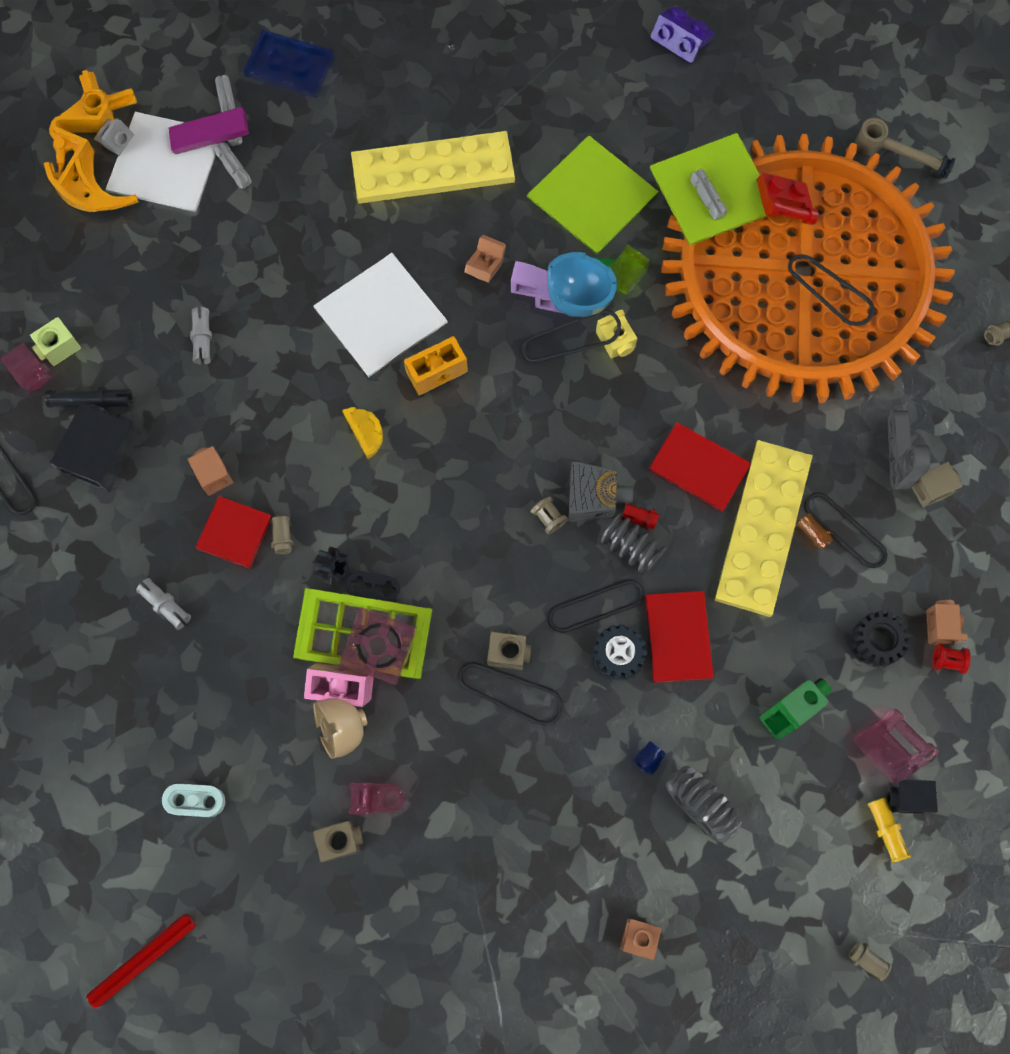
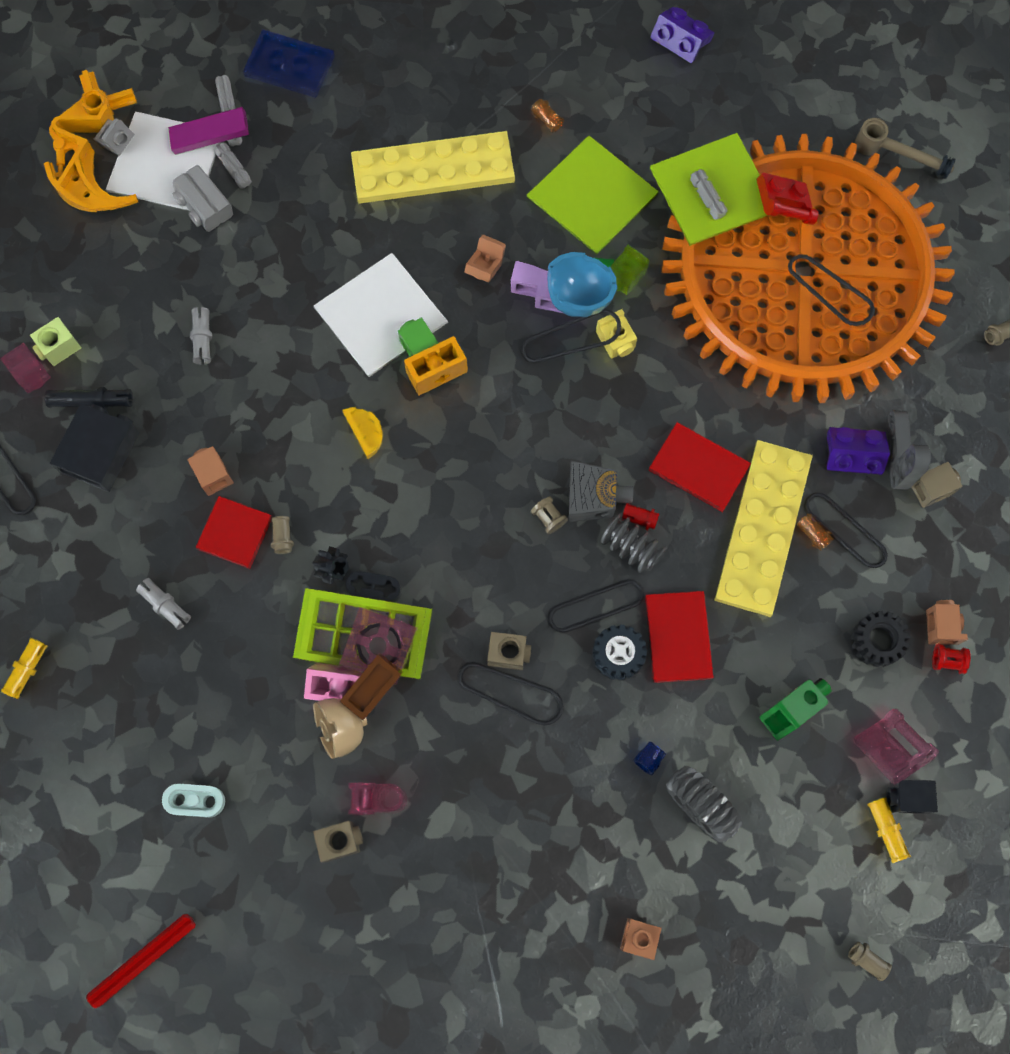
none -> yellow pin [0,637,48,699]
none -> light grey brick [172,165,233,232]
none -> reddish brown tile [339,652,403,720]
none -> bright green brick [398,317,438,357]
none -> clear orange pin [531,99,564,133]
none -> dark purple bracket [826,427,890,475]

